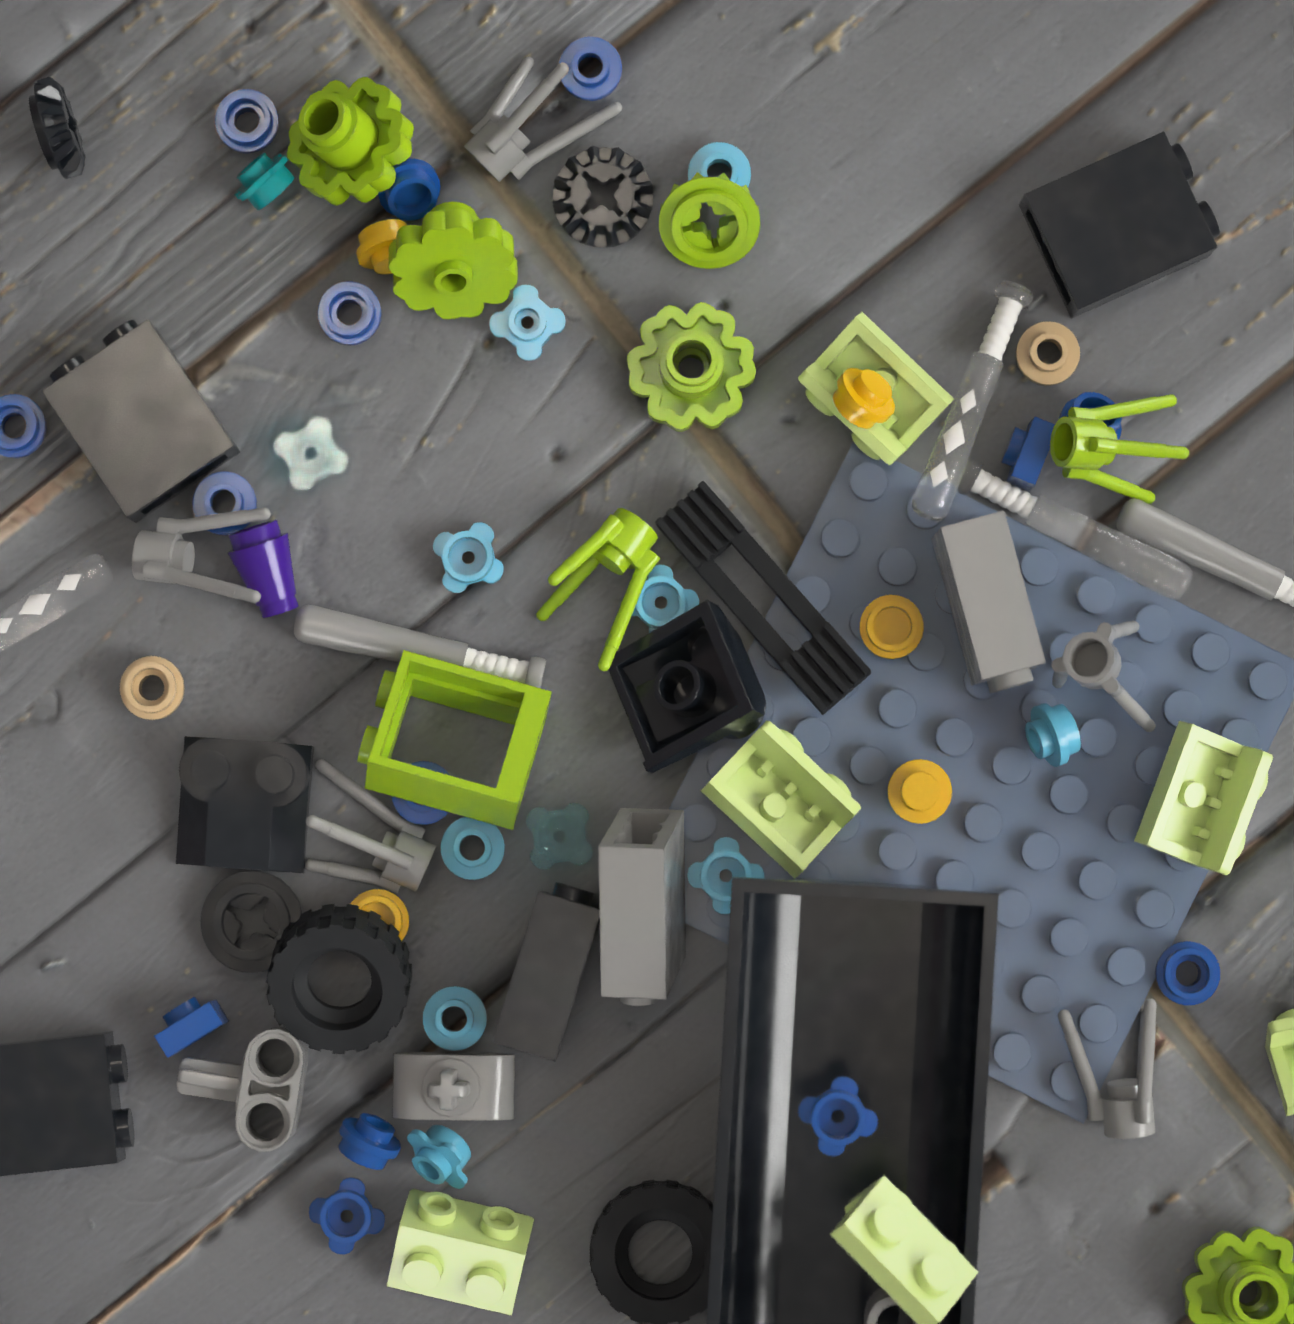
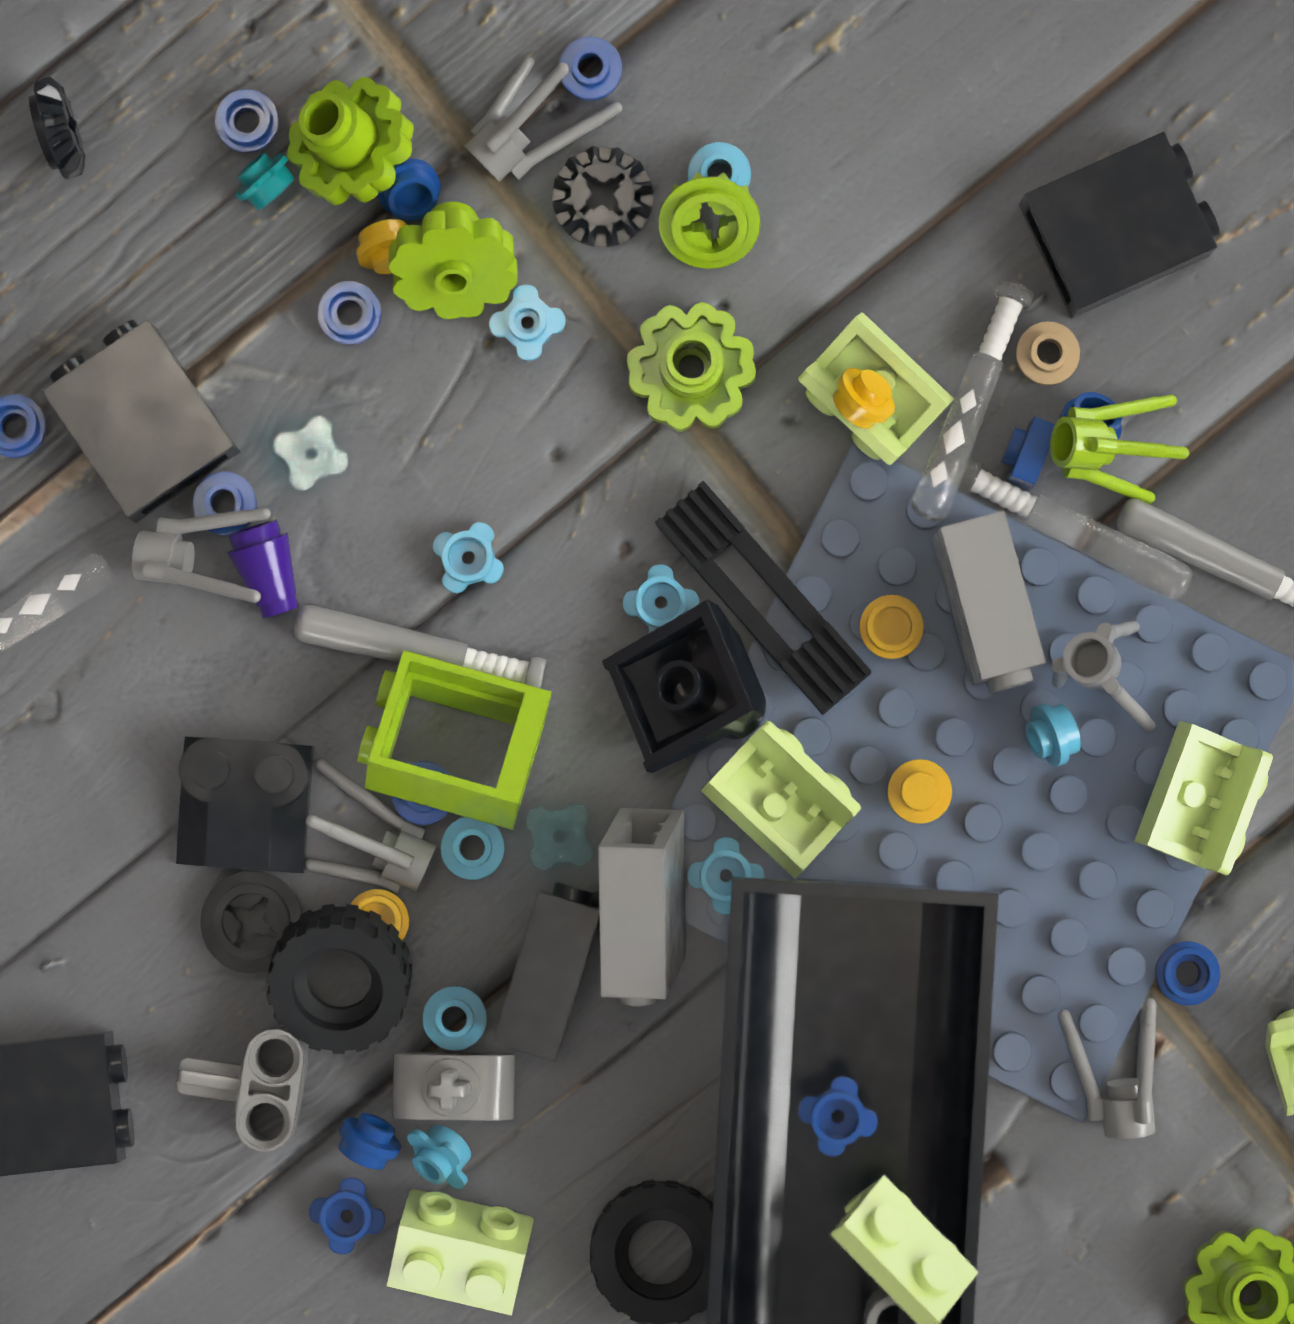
tan plate [120,656,185,720] -> none
blue plate [154,997,229,1058] -> none
lime plant [536,508,660,671] -> none

